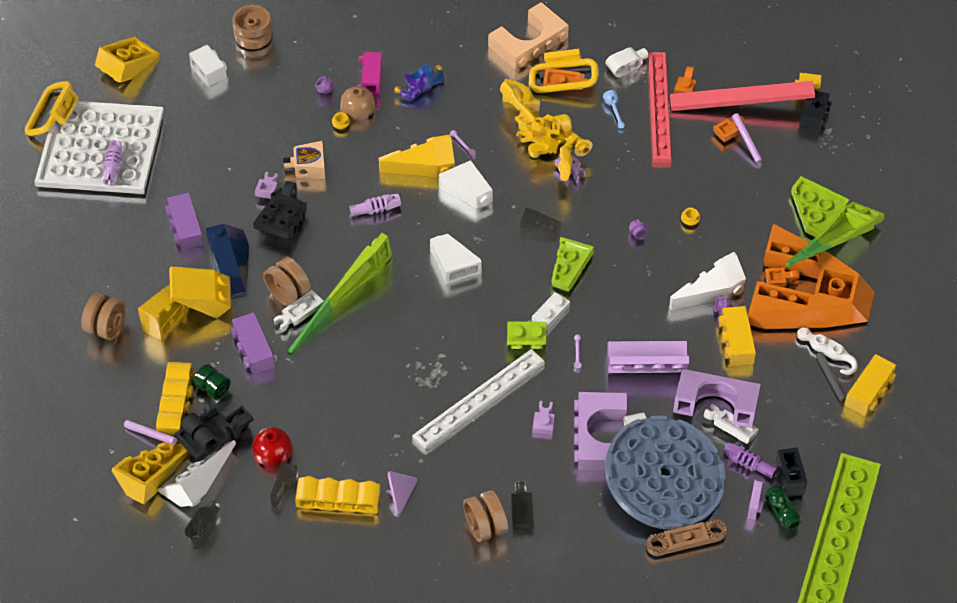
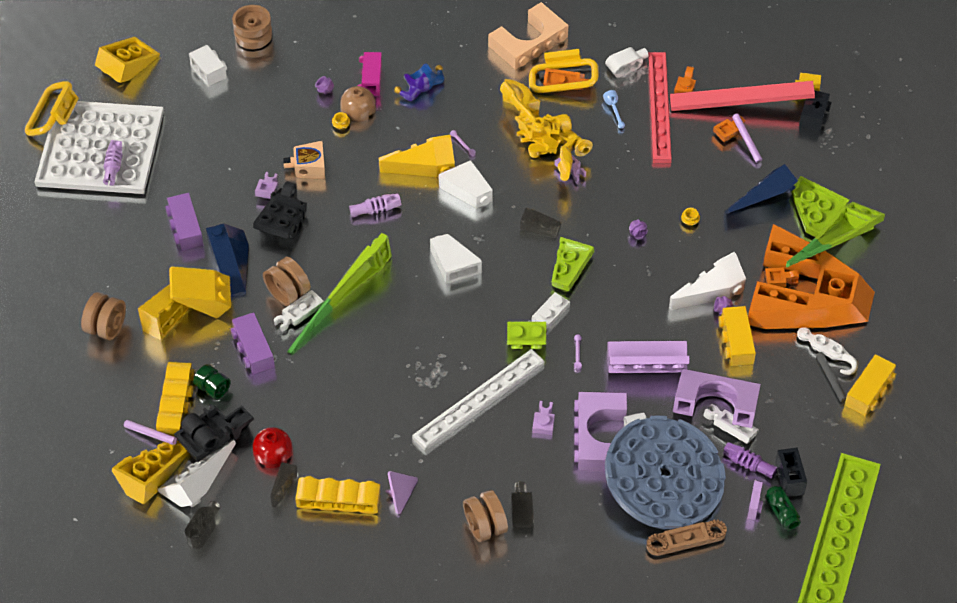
none -> dark blue wedge [724,164,798,214]

